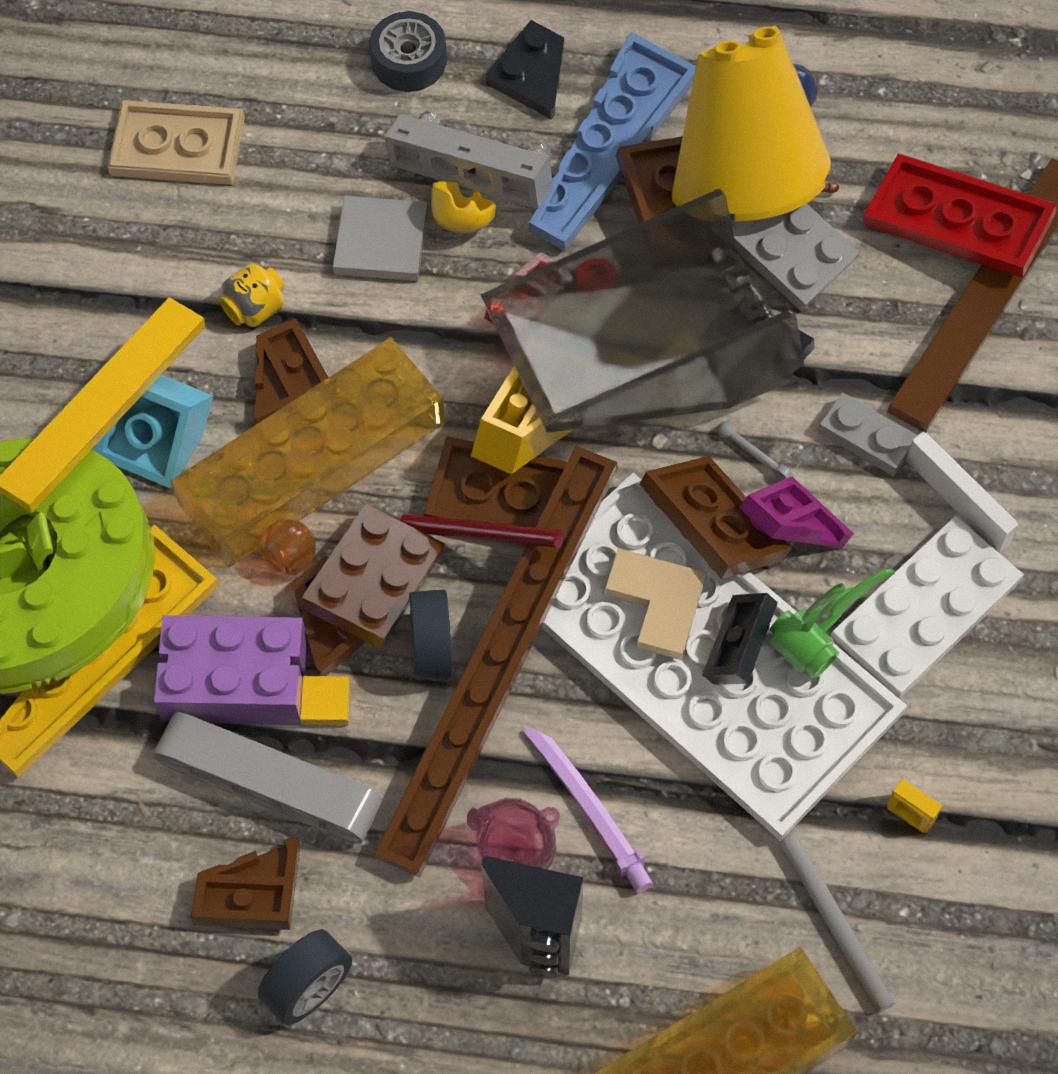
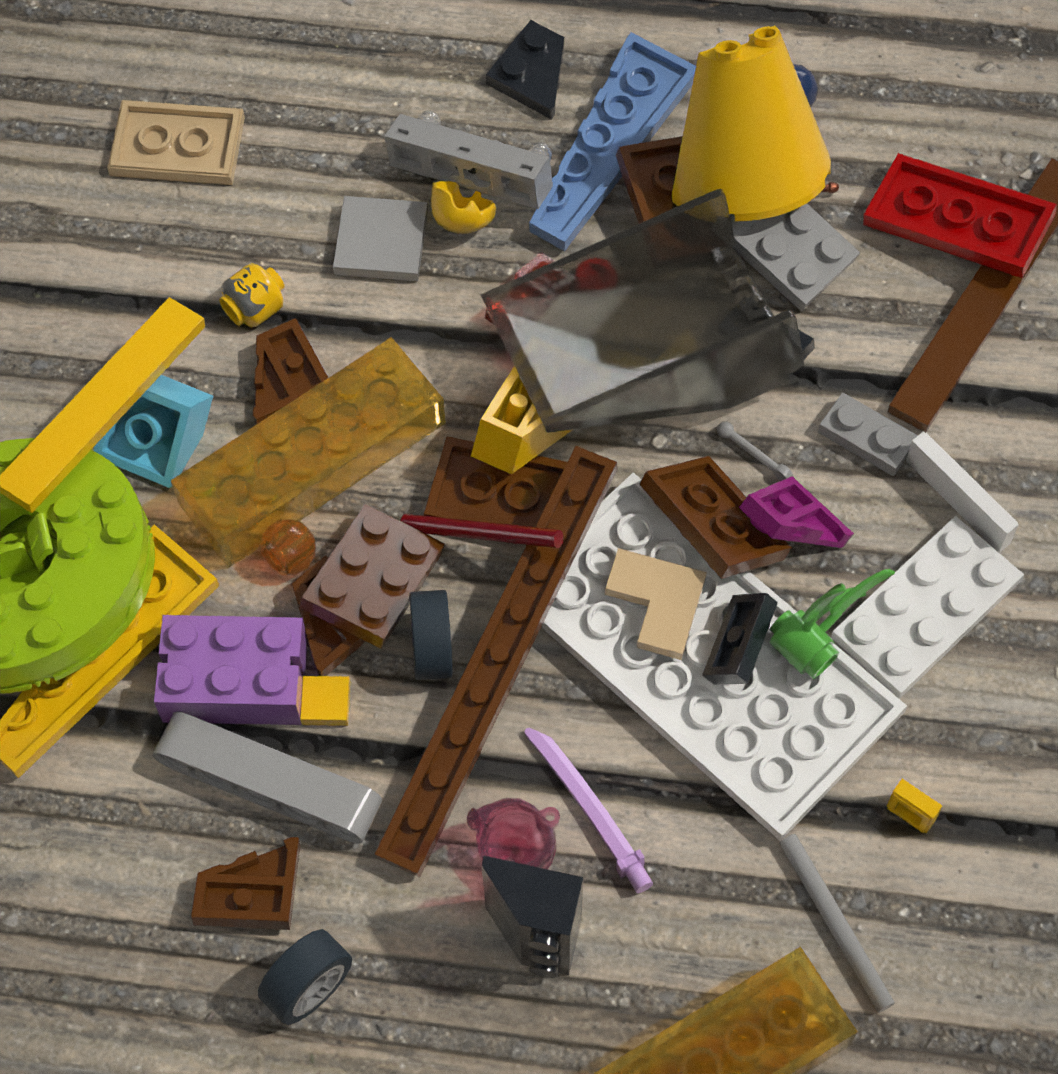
black wheel [369,11,447,92] -> none

